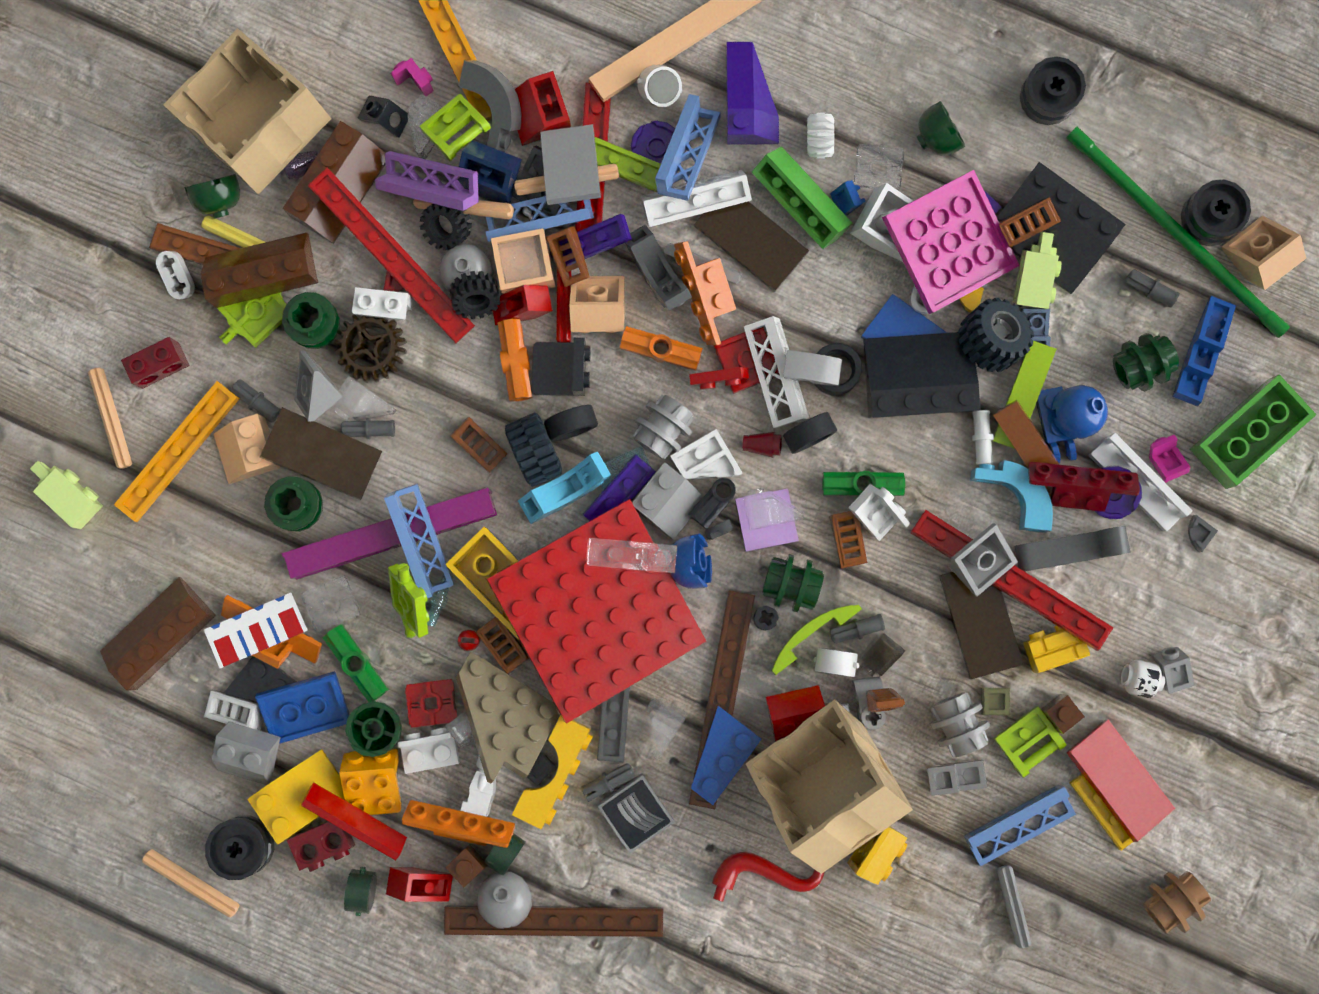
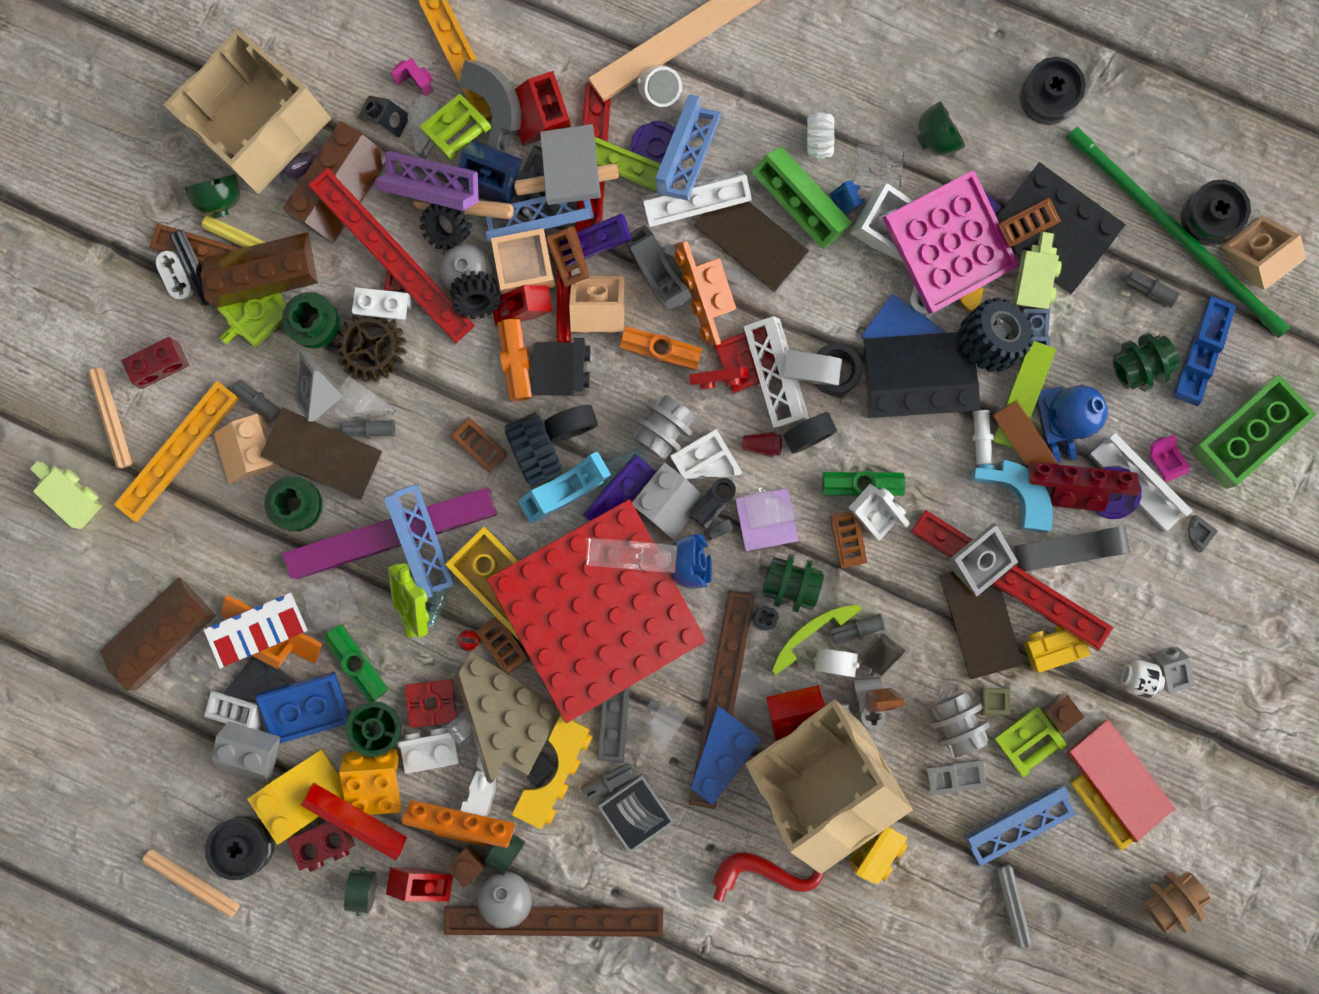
dark purple wedge [726,42,779,145] -> none
none -> black axle [169,230,210,306]

